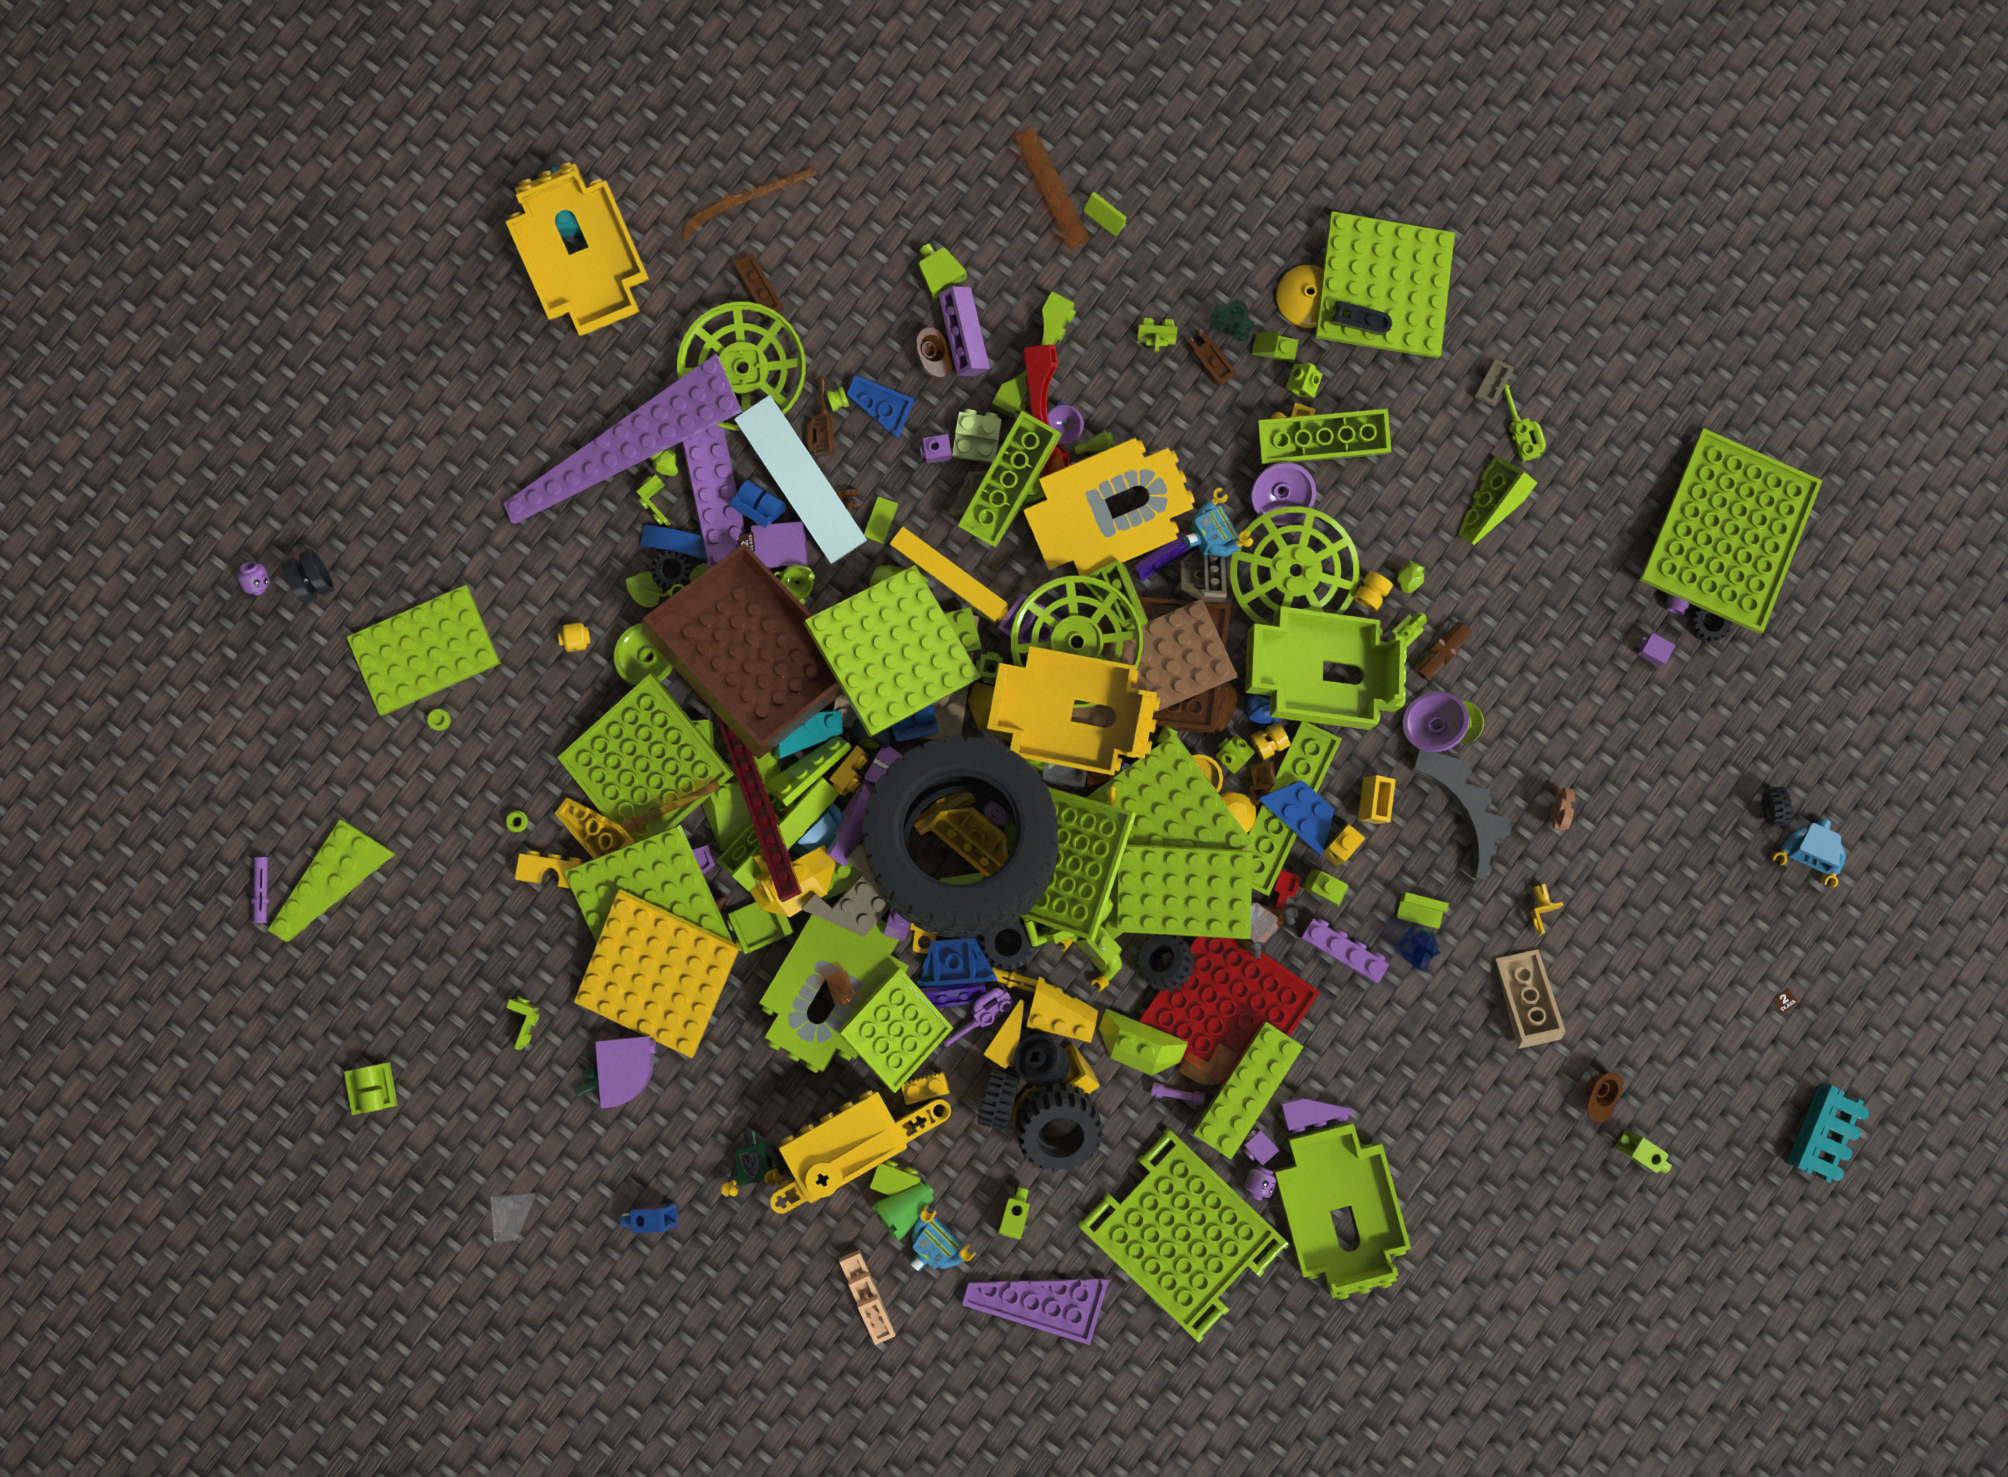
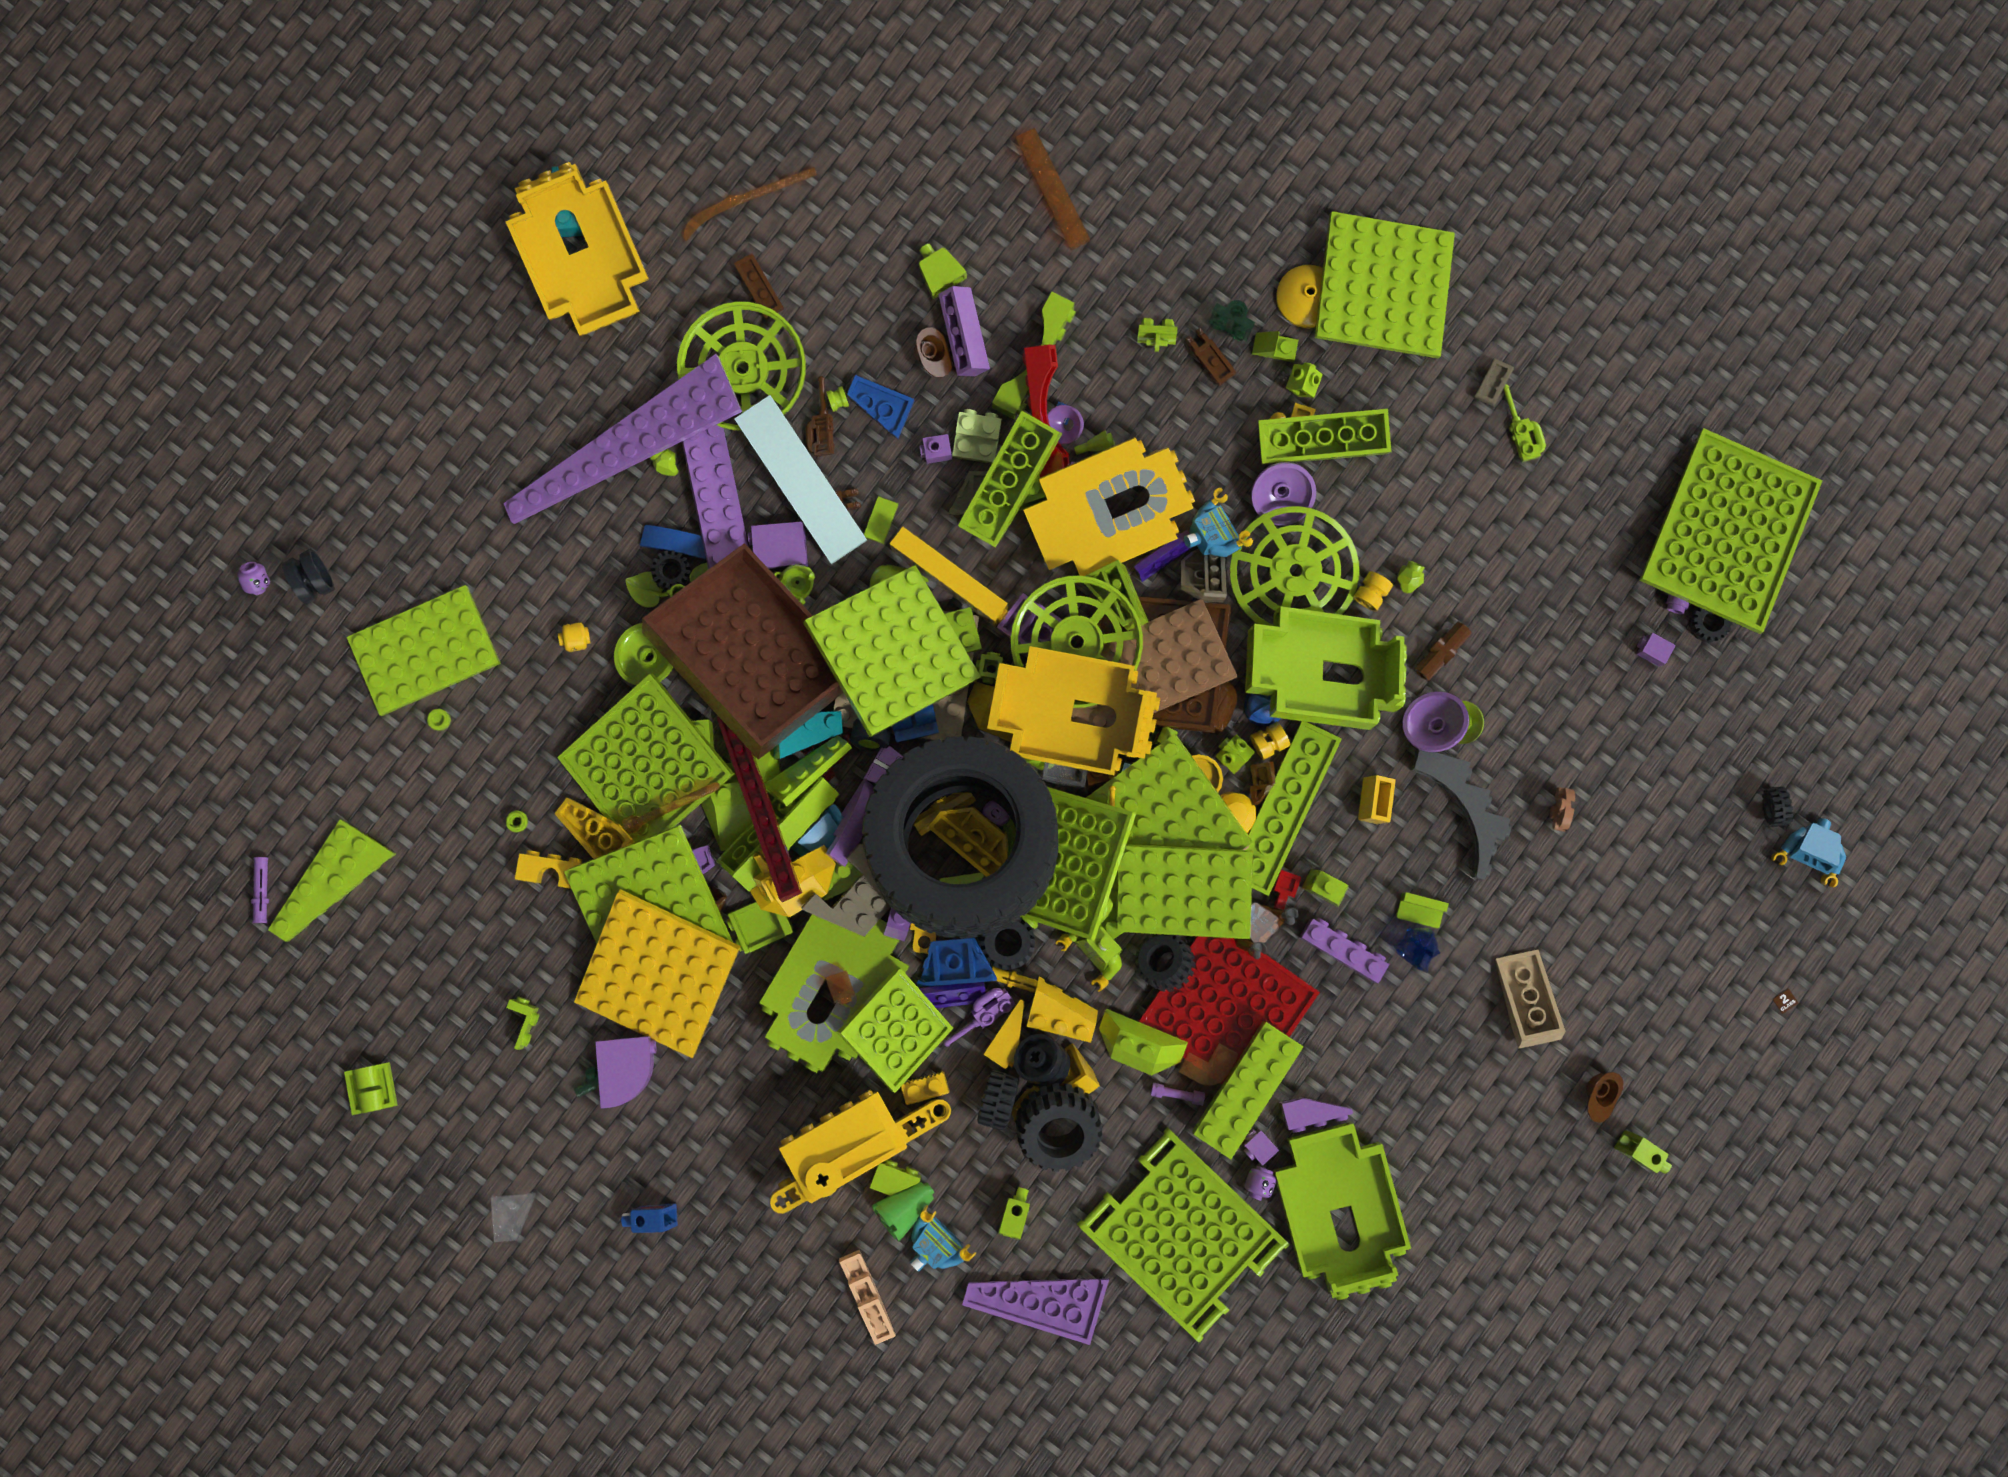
lime bracket [636,475,671,526] -> none
torso [720,1131,785,1197] -> none
blue plate [730,480,787,528] -> none
reddish brown sticker [739,532,755,552] -> none
yellow plate [829,745,869,797] -> none
lime plate [1024,920,1074,947] -> none
lime slope [1084,192,1126,236] -> none
blue wing [1257,780,1335,856] -> none
yellow torso [1322,822,1365,867] -> none
black plate [1330,301,1392,335] -> none
lime hinge [1391,613,1427,647] -> none
lime wedge [1458,455,1537,545] -> none
yellow bracket [1530,884,1563,936] -> none
teal fence [1787,1082,1869,1183] -> none

